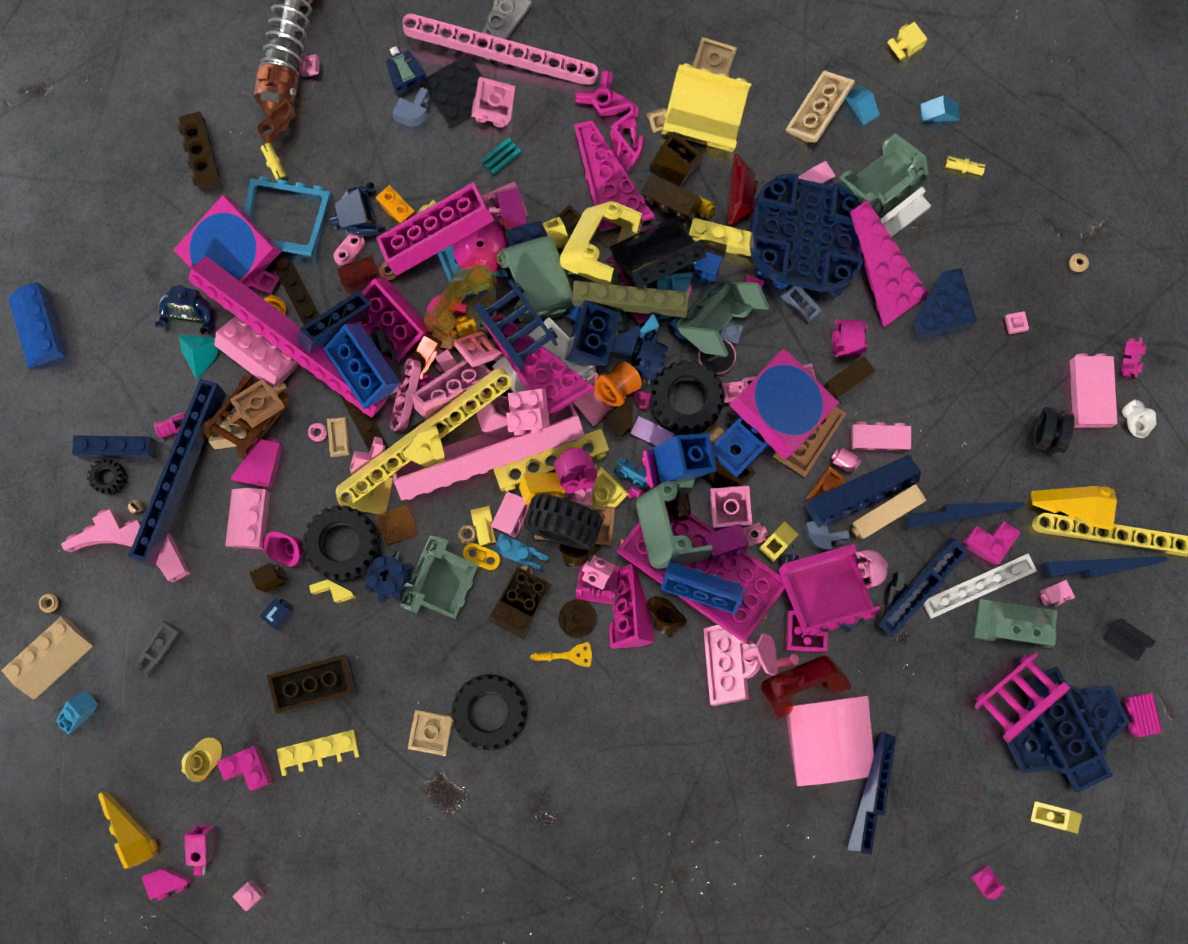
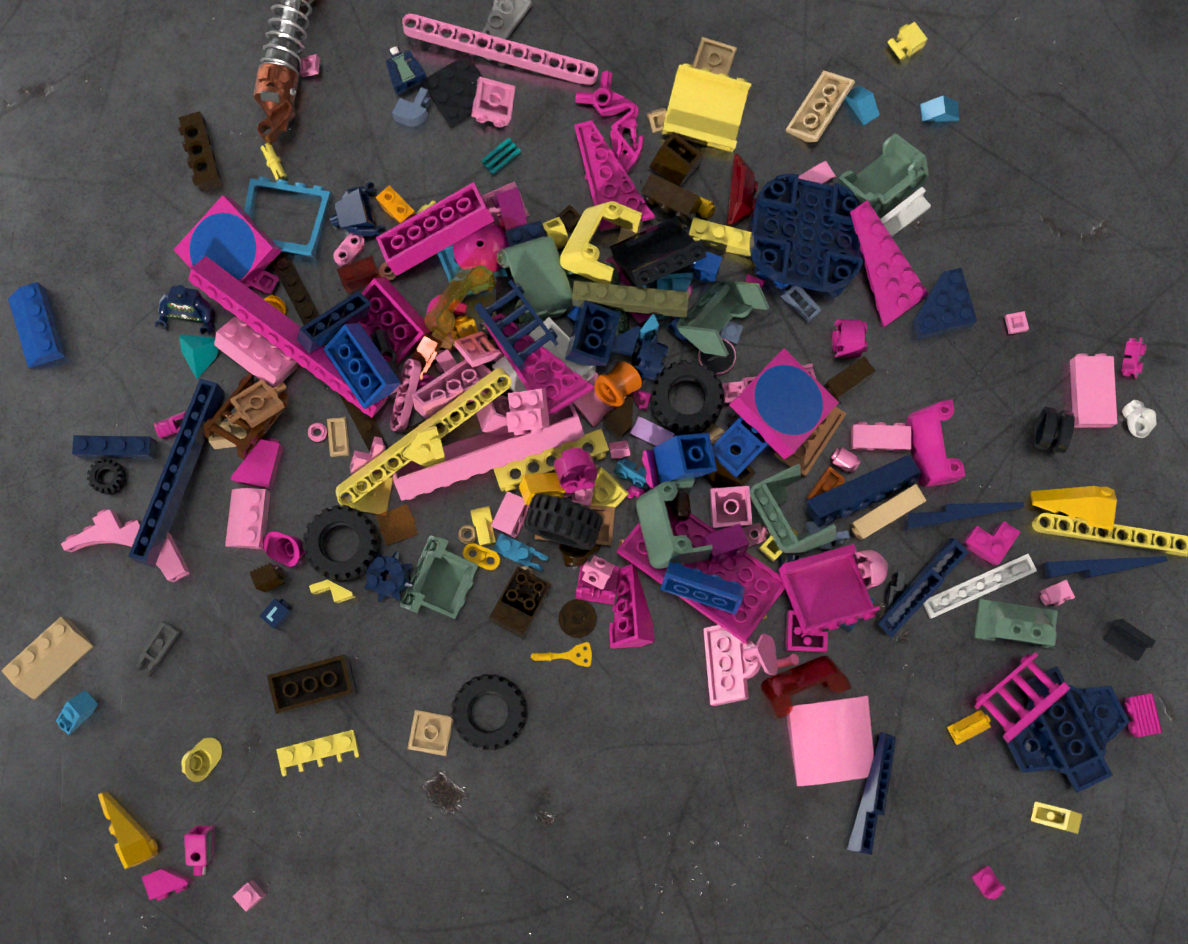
tan plate [39,593,59,613] -> none
tan hinge [128,499,145,515] -> none
dark pink brick [217,746,273,791] -> none
dark brown piece [647,596,687,637] -> none
light yellow pin [945,156,985,176] -> none
tan plate [1069,253,1089,272] -> none
none -> bright pink plate [608,440,630,459]
none -> sand green windscreen [750,463,836,553]
none -> dark pink windscreen [906,400,965,487]
none -> yellow hinge [947,709,991,745]

